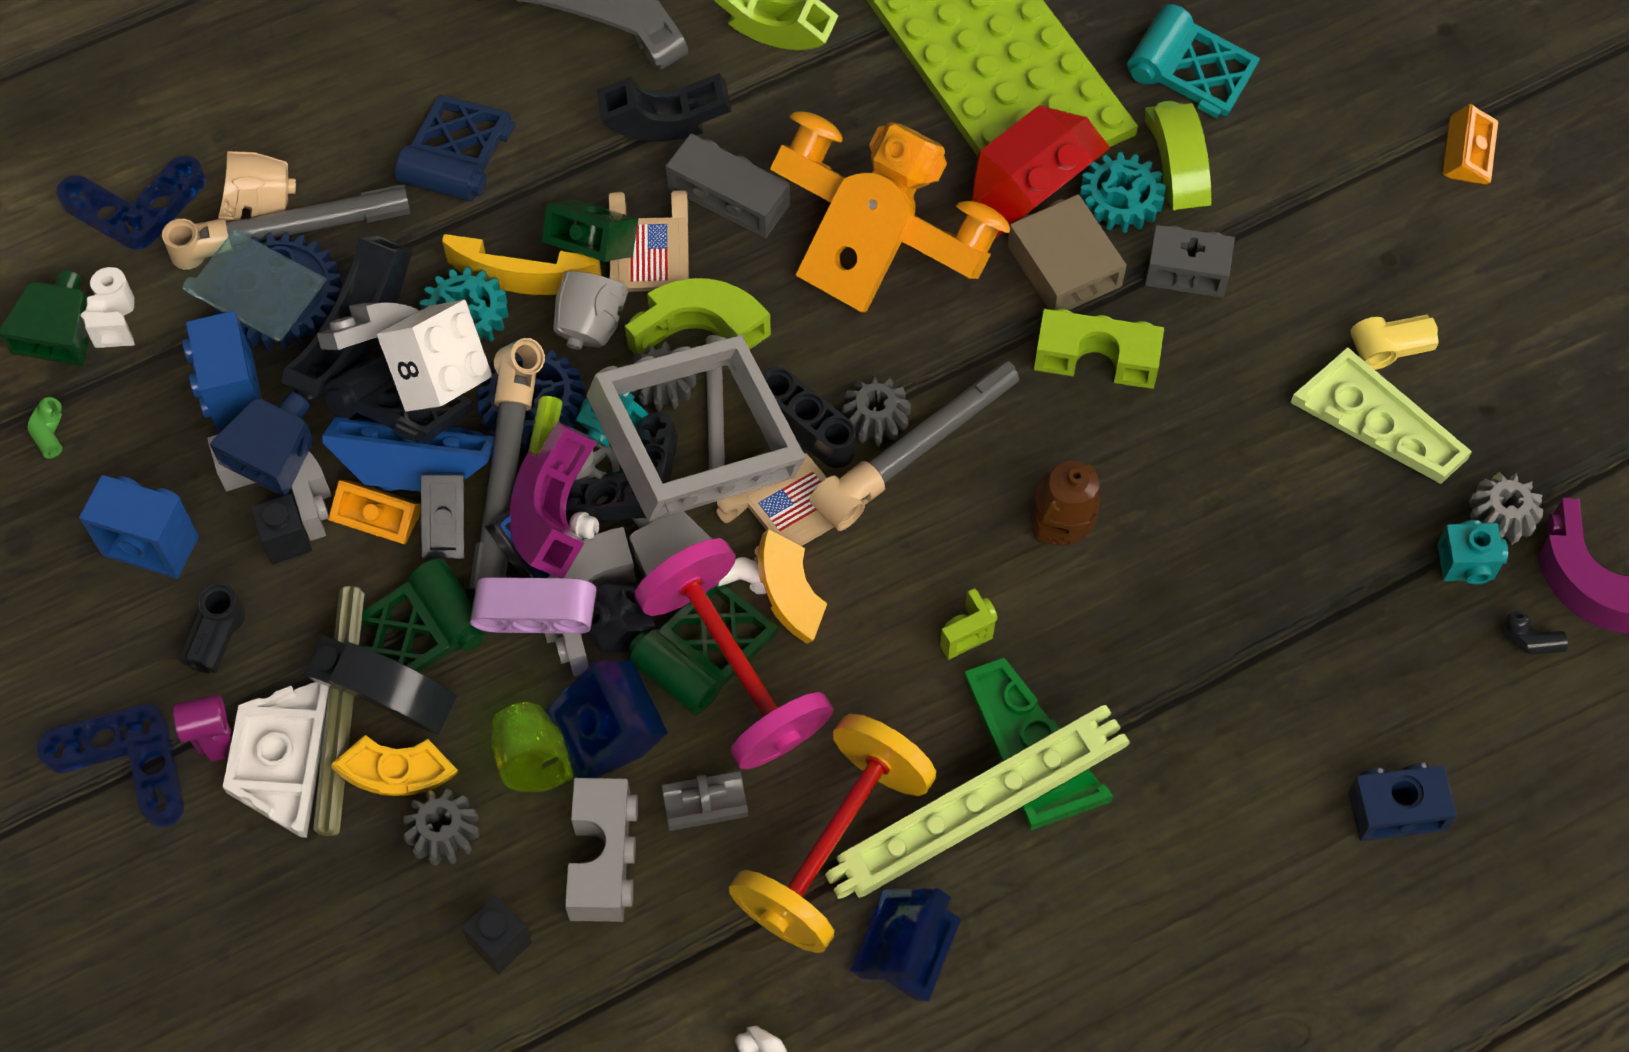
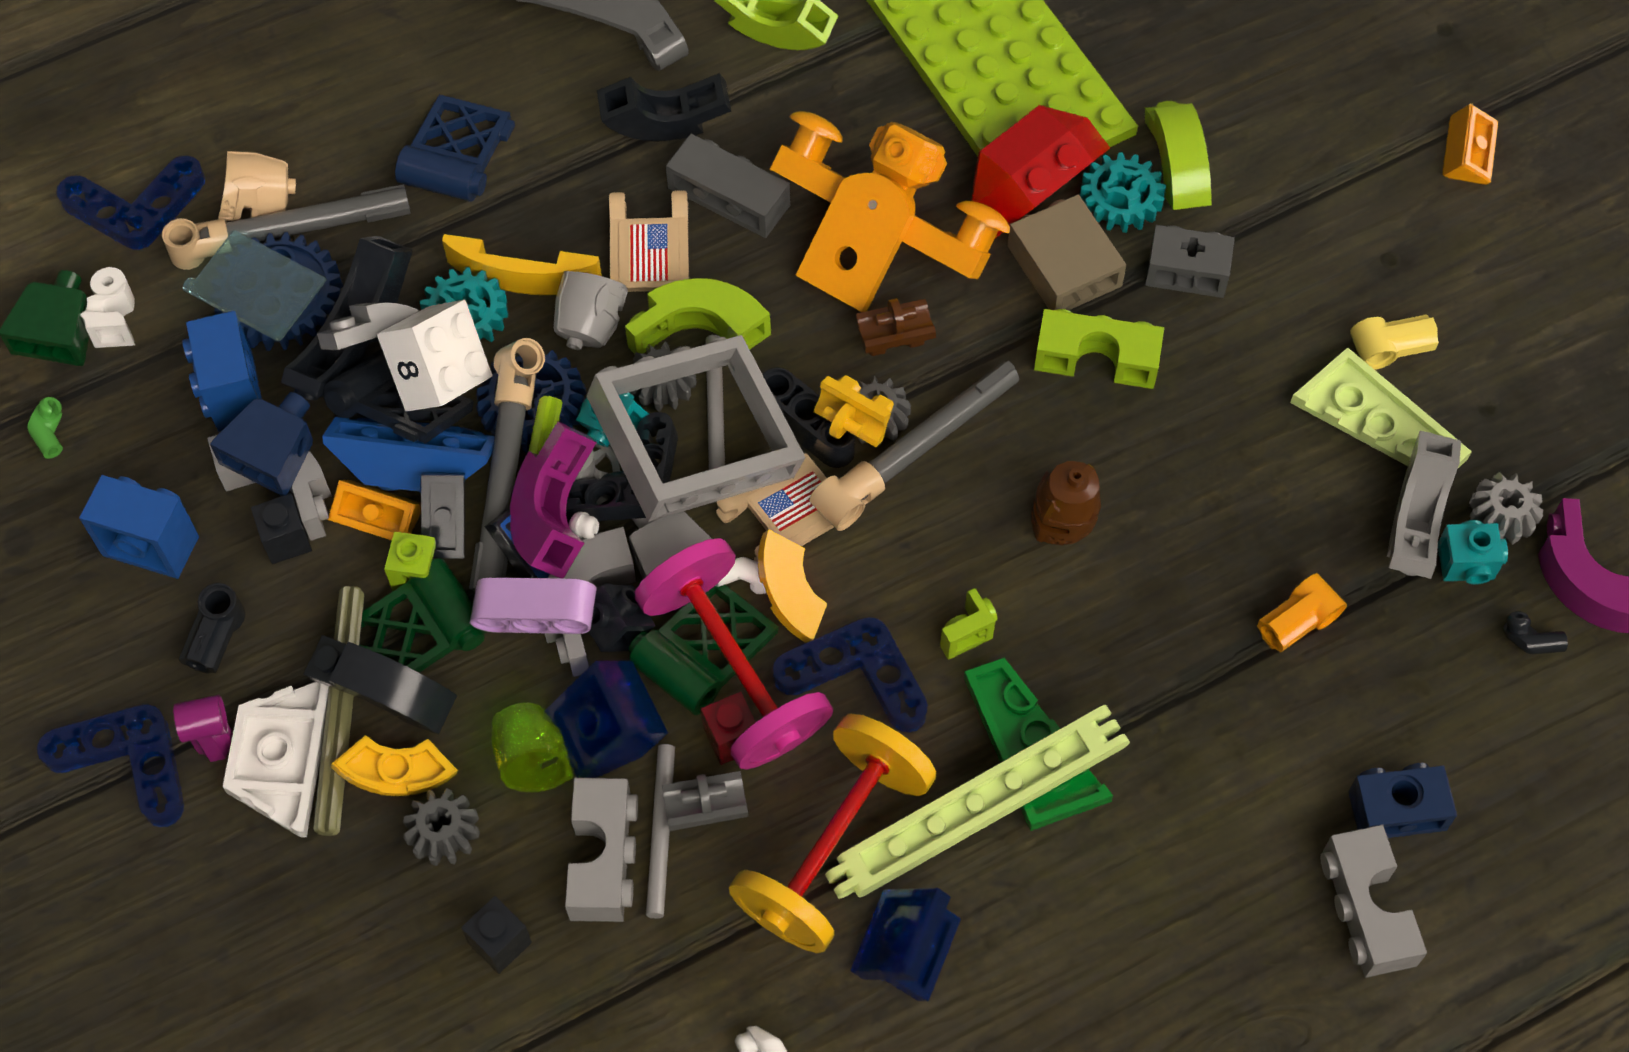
dark green brick [542,199,638,262] -> none
teal piece [1127,4,1261,119] -> none
none -> lime bracket [384,531,436,591]
none -> light grey bar [646,744,675,918]
none -> dark red brick [701,692,756,765]
none -> clear blue beam [773,617,928,732]
none -> yellow hips [814,375,894,447]
none -> reddish brown hips [855,298,936,356]
none -> light orange piece [1257,573,1347,652]
none -> light grey arch [1321,825,1427,978]
none -> light grey arch [1387,431,1461,579]

